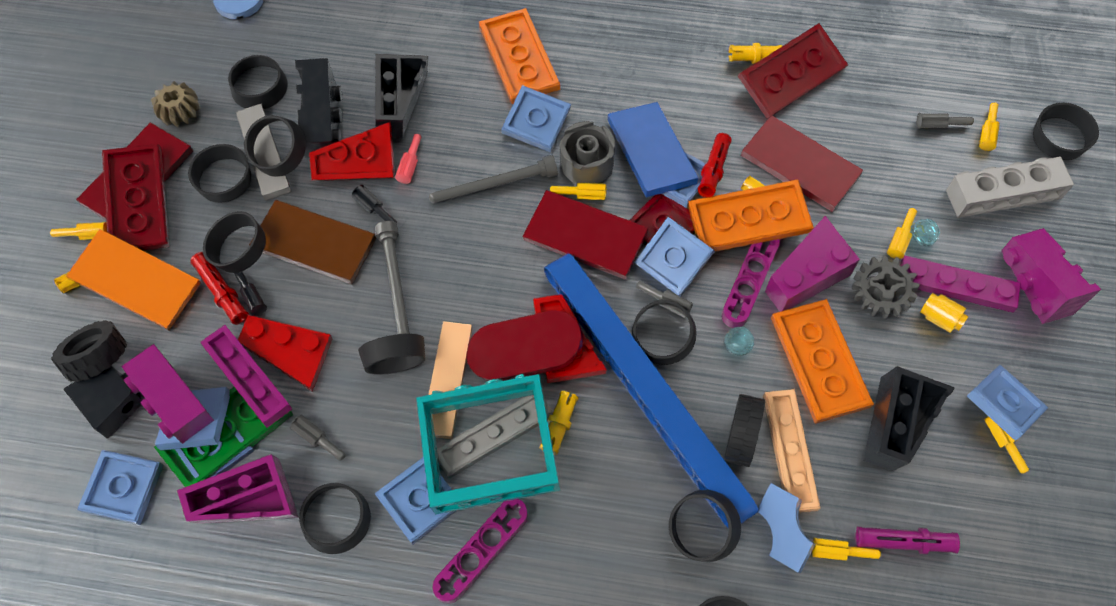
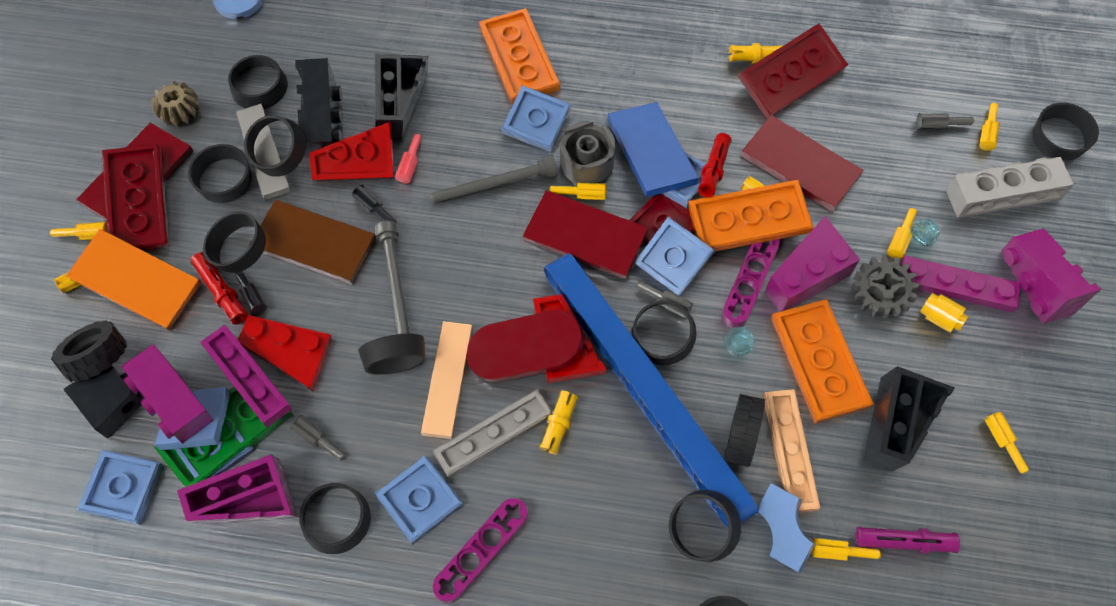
teal window [416,374,561,515] -> none
medium blue tile [967,365,1048,441] -> none

